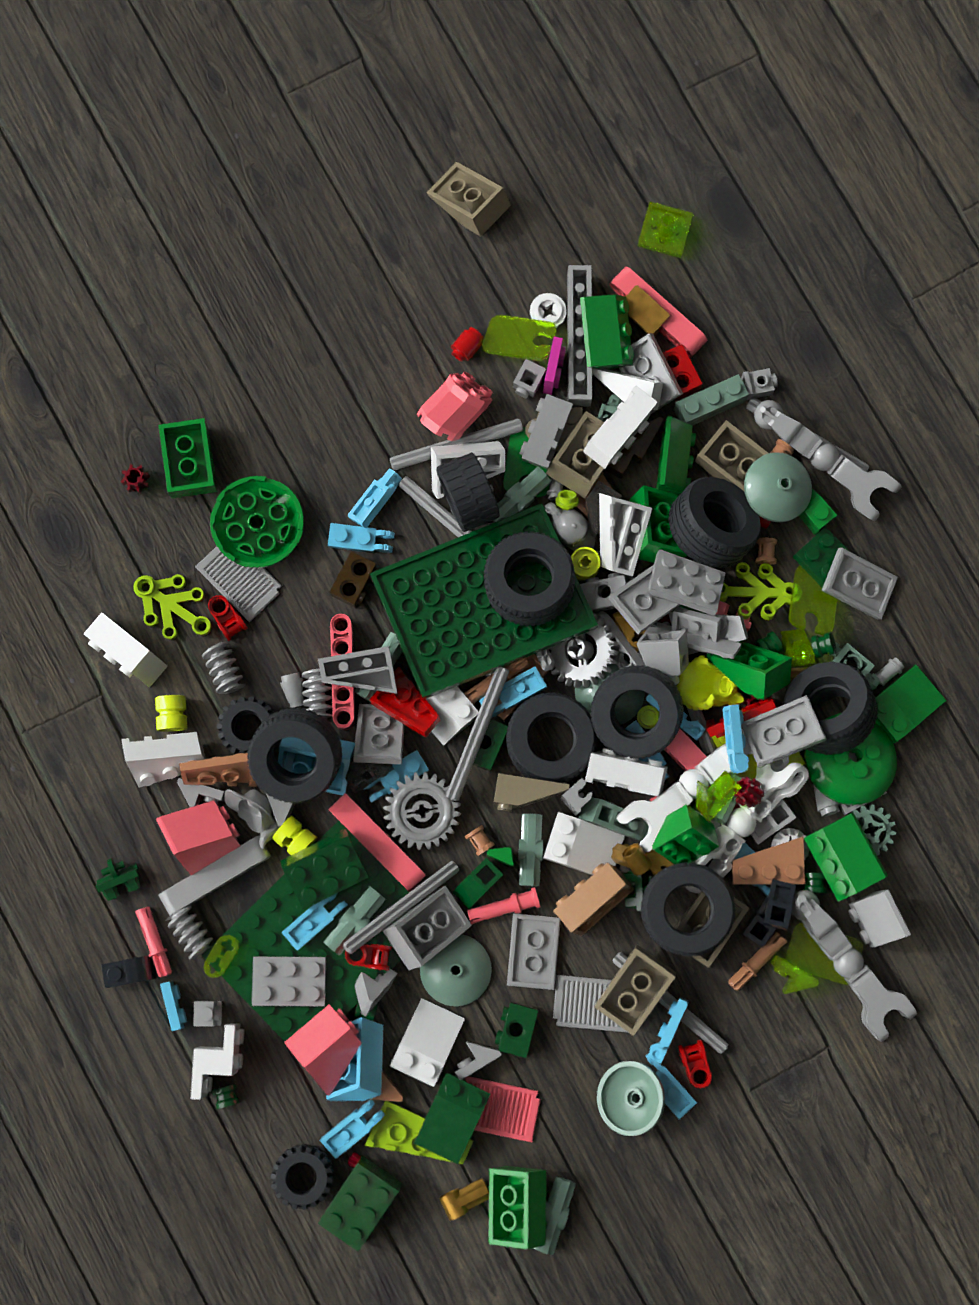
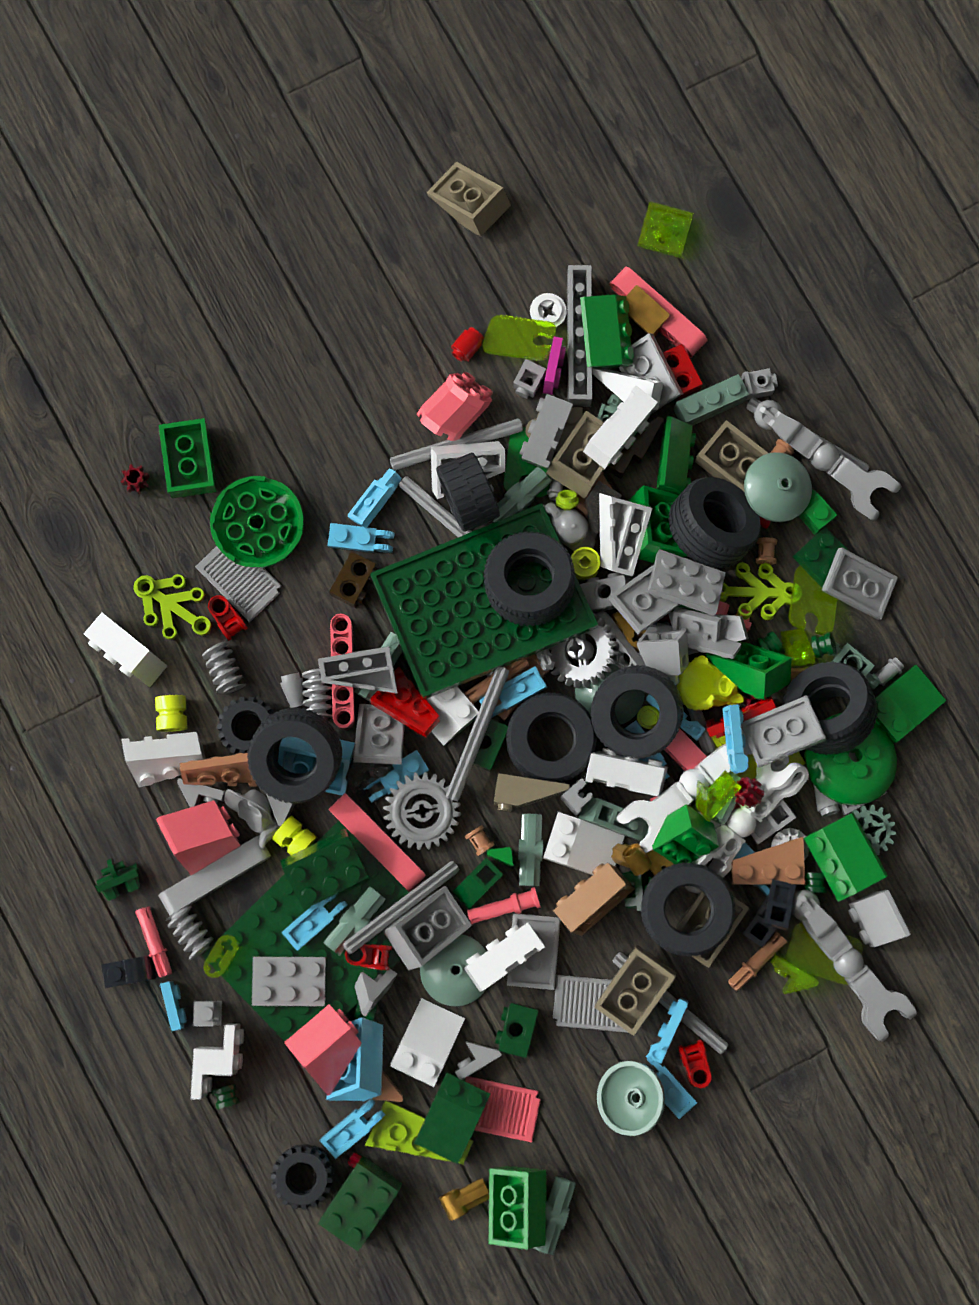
none -> white wedge [464,923,545,992]

